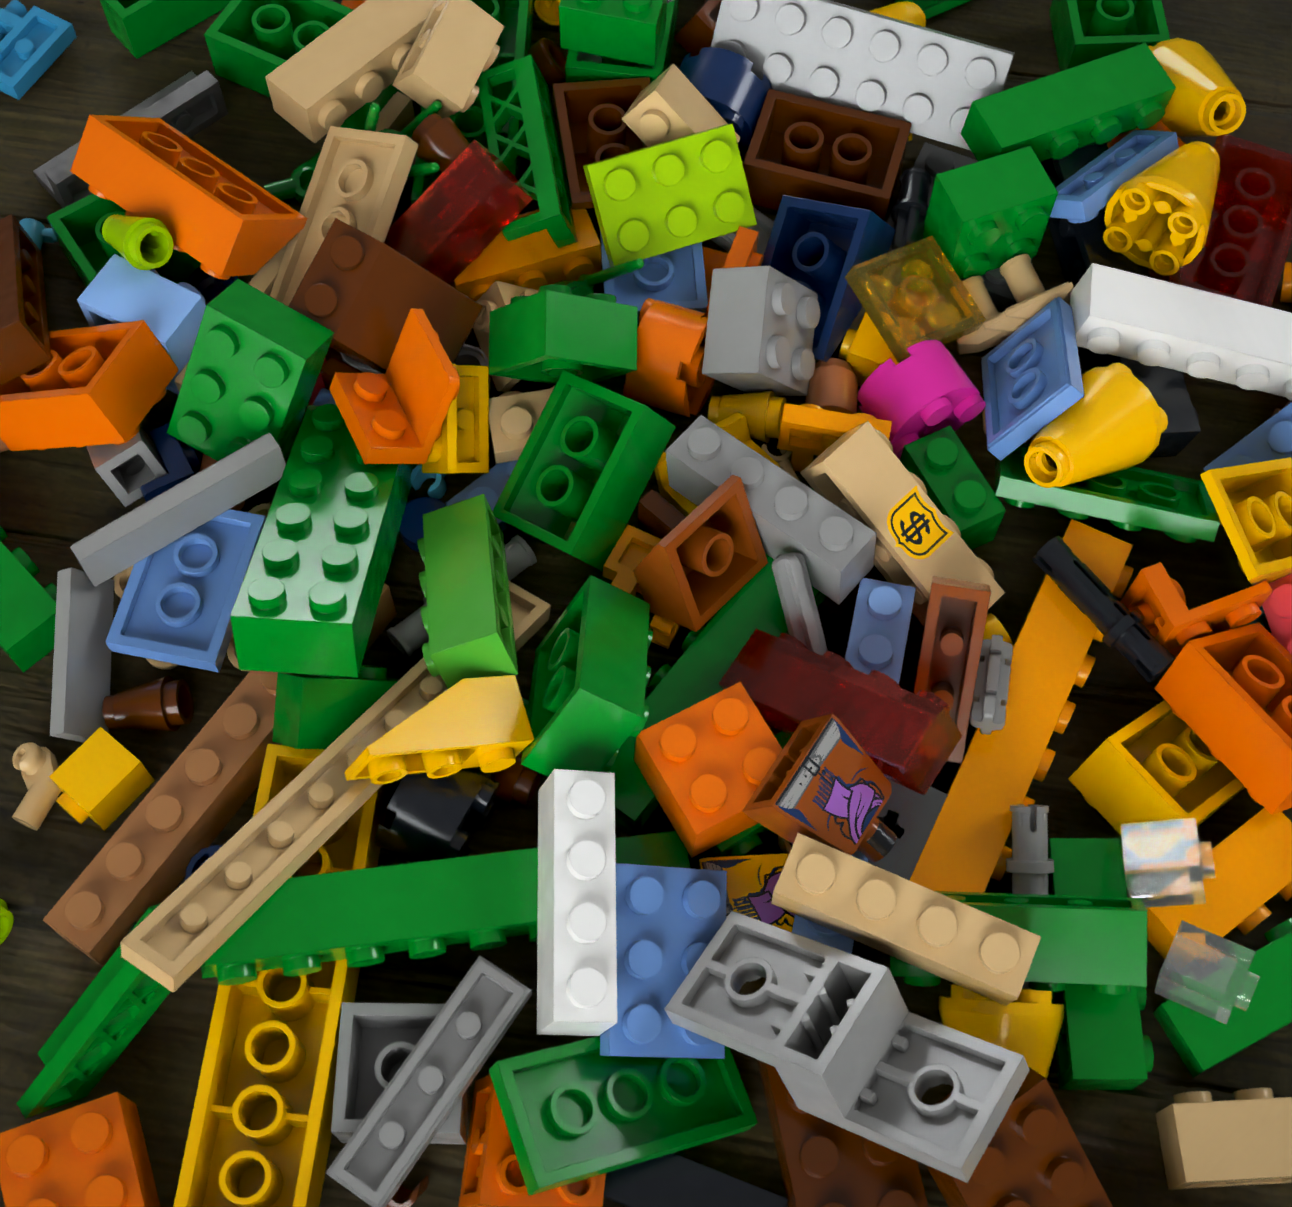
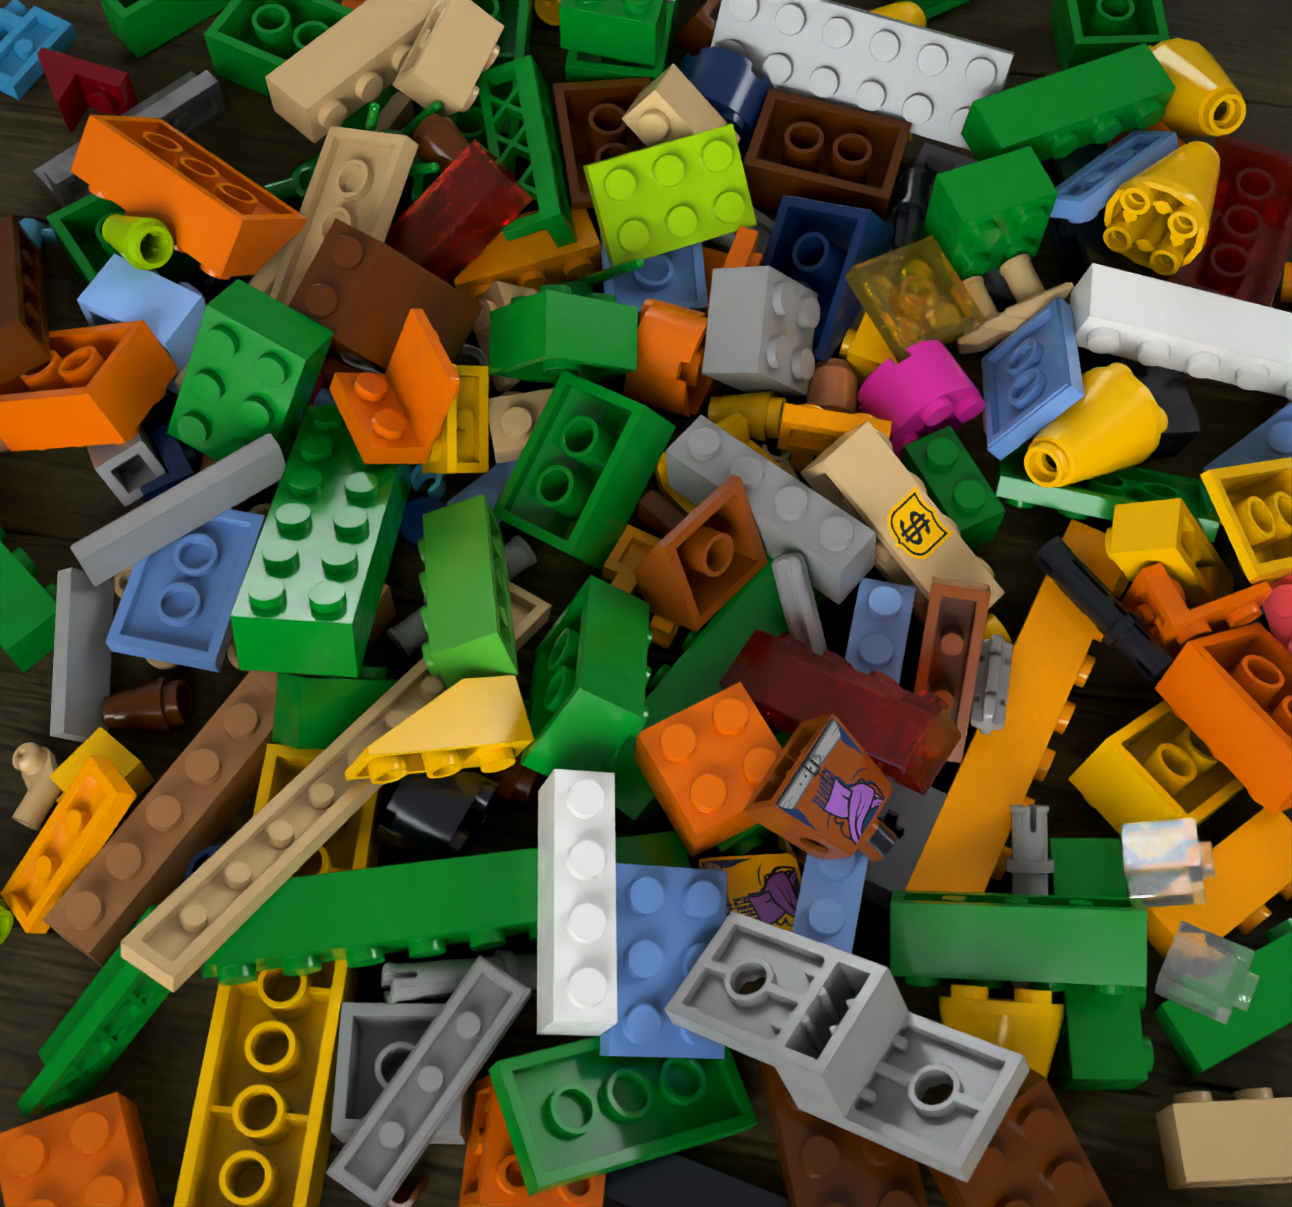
reddish brown tile [528,38,567,87] -> none
tan brick [771,833,1041,1006] -> none
none -> light orange plate [0,755,137,934]
none -> dark red slope [37,47,139,133]
none -> light grey pin [381,949,537,1004]
none -> yellow slope [1105,498,1234,610]

